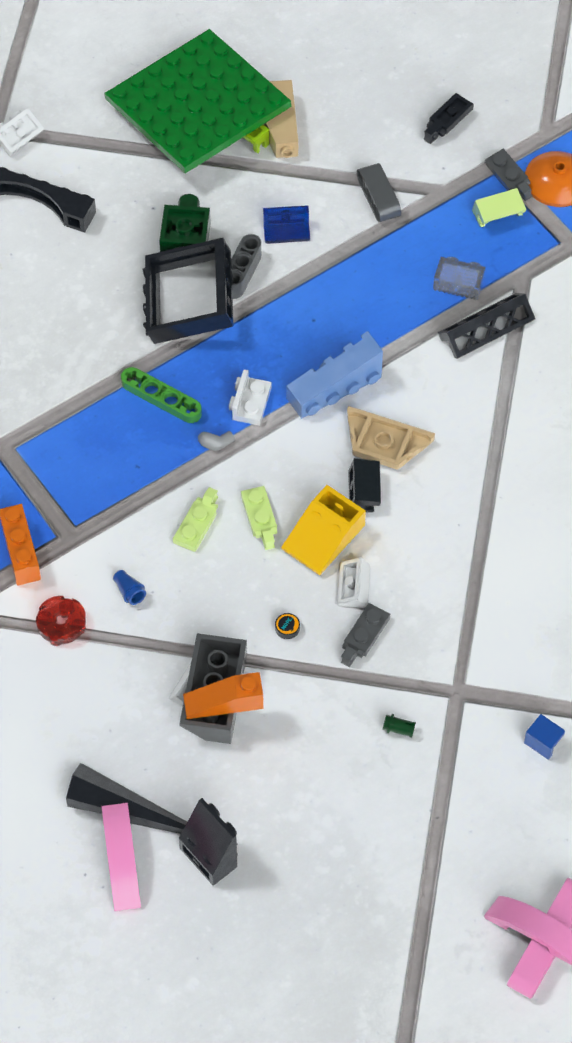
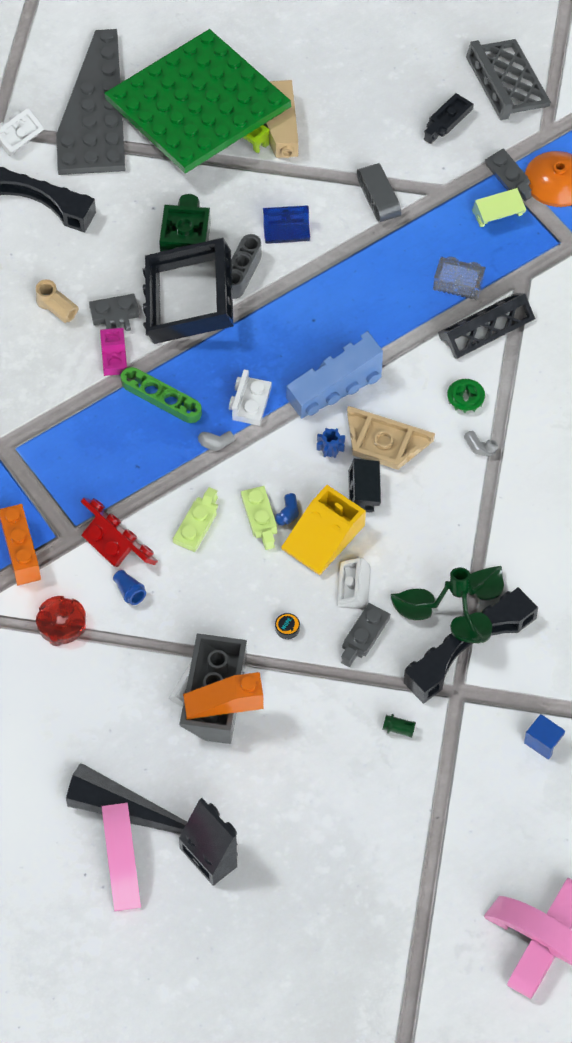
none -> tan piece [36,279,79,323]
none -> dark grey wing [56,29,126,175]
none -> red bracket [80,498,158,567]
none -> dark grey hinge [89,294,139,331]
none -> dark pink slope [100,328,127,376]
none -> blue arm [275,493,299,526]
none -> blue gear [316,428,345,458]
none -> dark green plant [391,566,504,644]
none -> black arch [404,587,538,704]
none -> green gear [447,379,485,413]
none -> light grey arm [464,431,498,457]
none -> dark grey fence [466,39,551,120]

